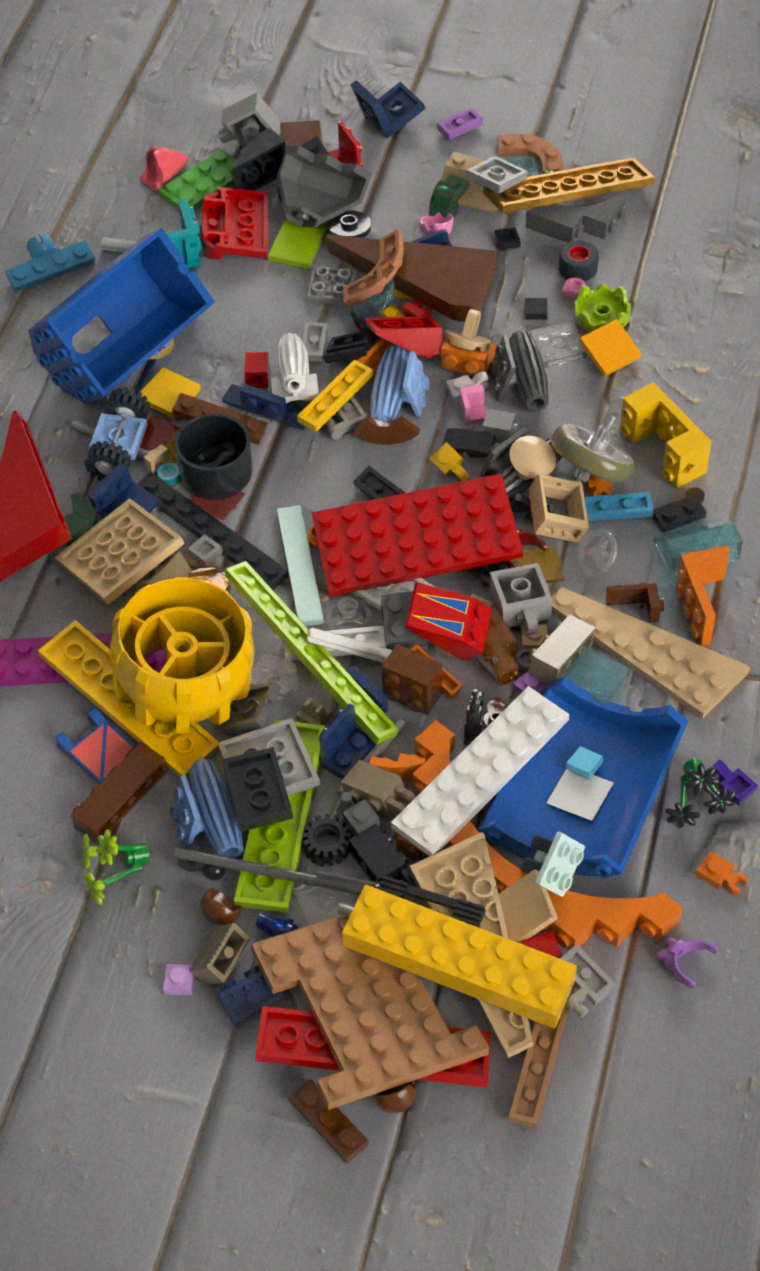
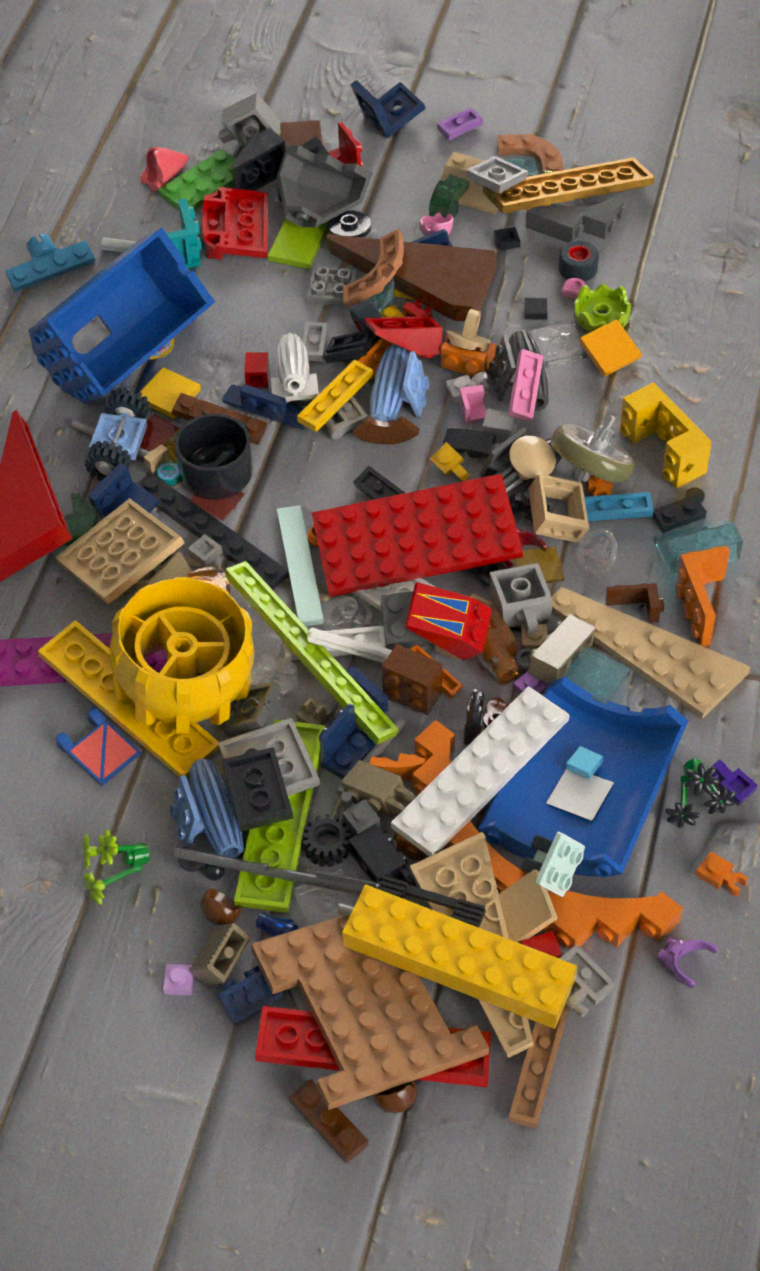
reddish brown brick [71,742,168,845] -> none
none -> bright pink plate [508,349,543,422]

